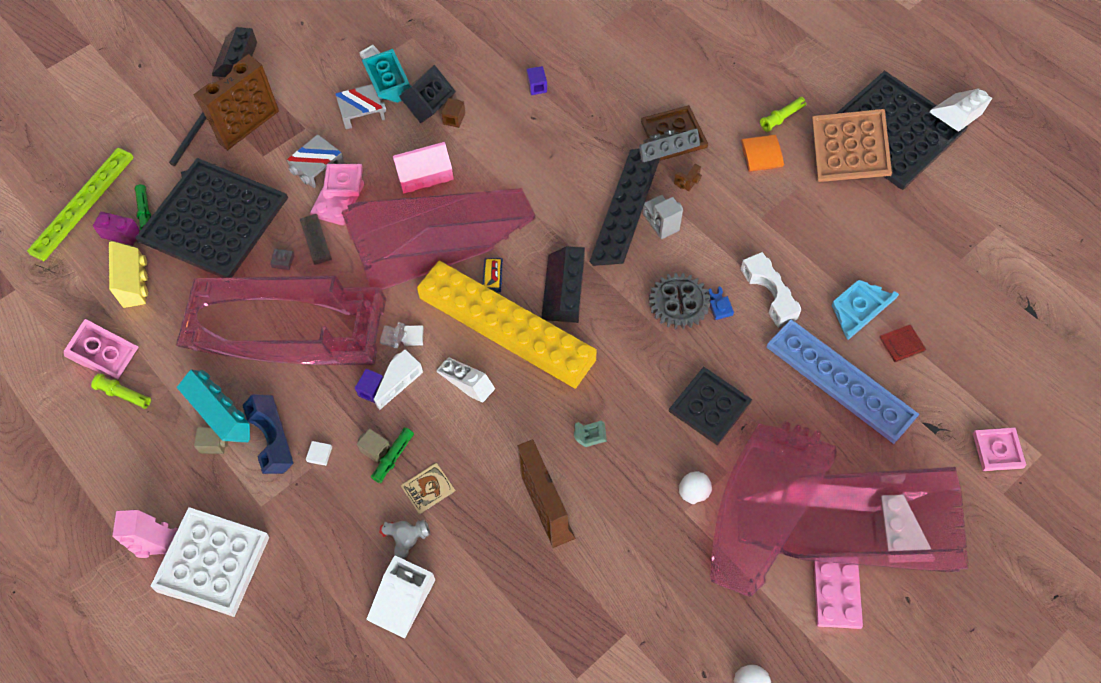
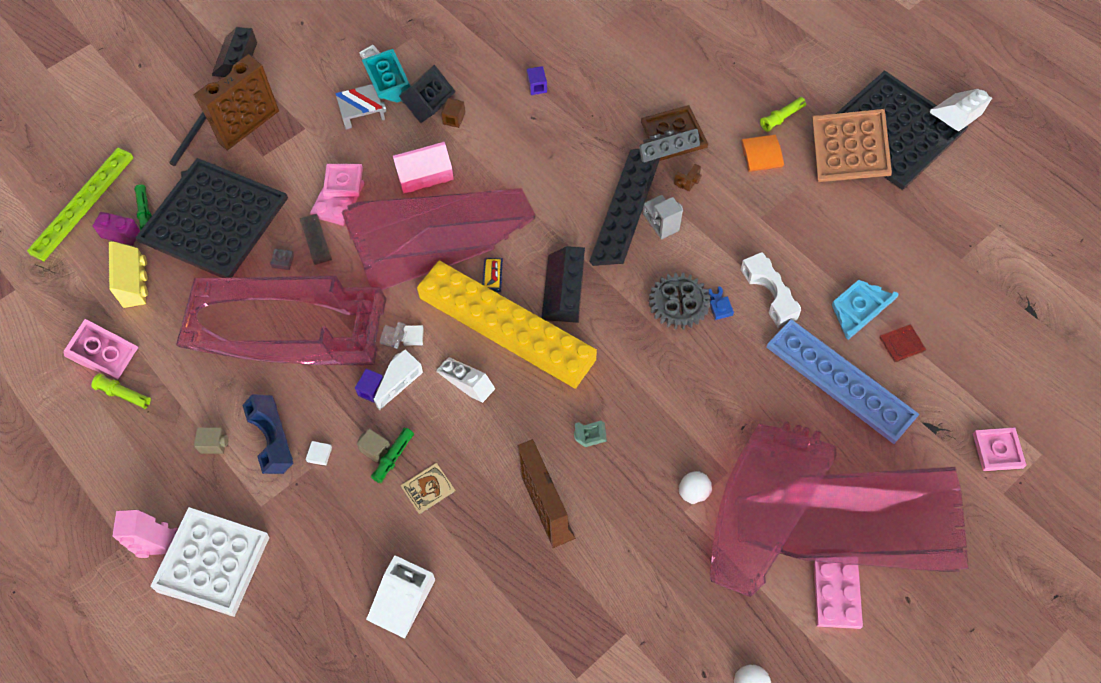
teal slope [176,369,250,443] -> none
light grey panel [287,134,344,188] -> none
light grey animal [379,519,431,559] -> none
black plate [669,367,752,446] -> none
white wing [881,495,935,560] -> none

